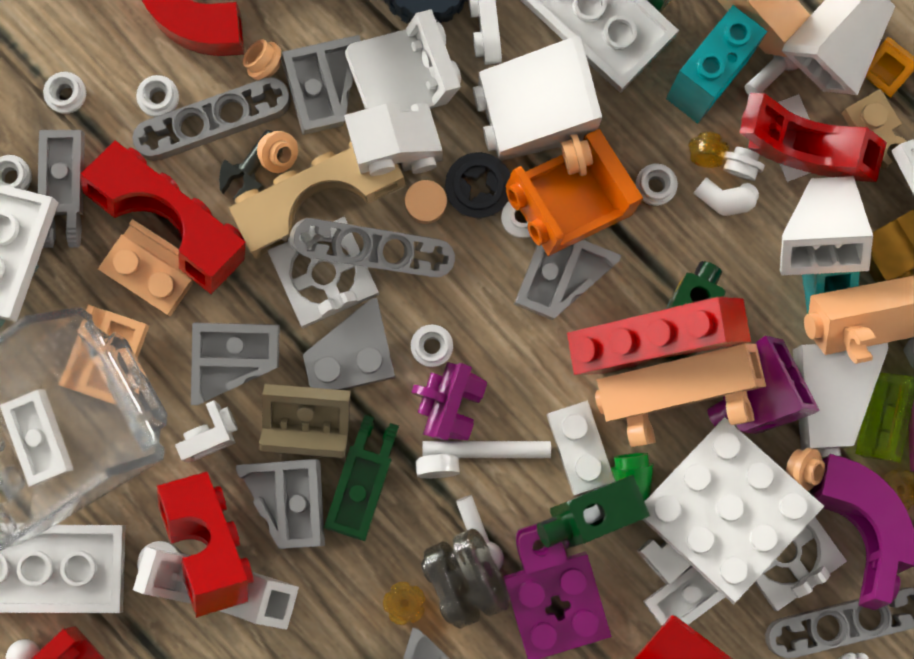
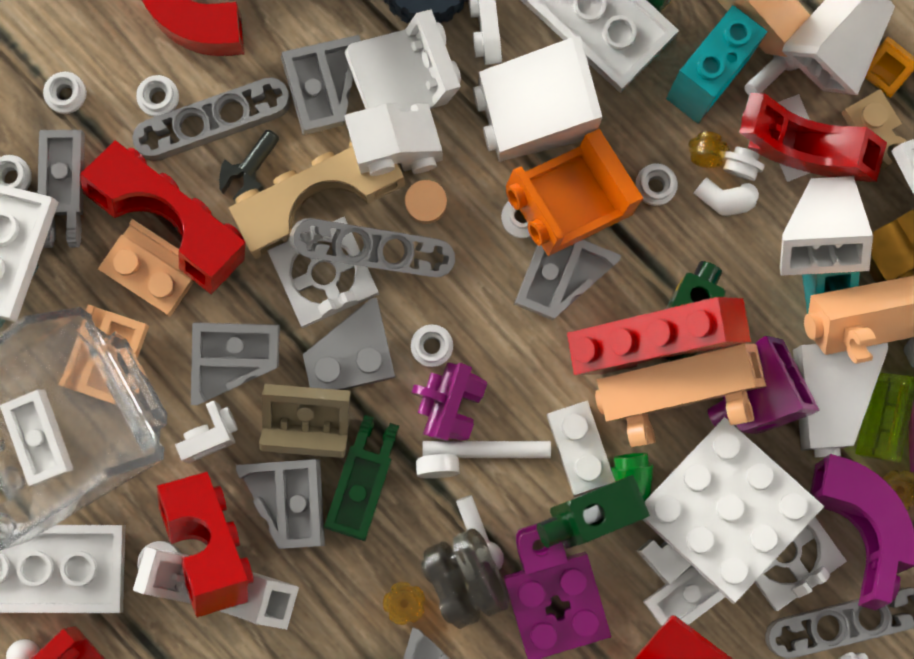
light nougat plate [243,39,281,80] -> none
light nougat plate [257,131,298,173] -> none
black gear [445,152,510,220] -> none
light nougat plate [561,134,593,176] -> none
light nougat plate [786,448,825,491] -> none

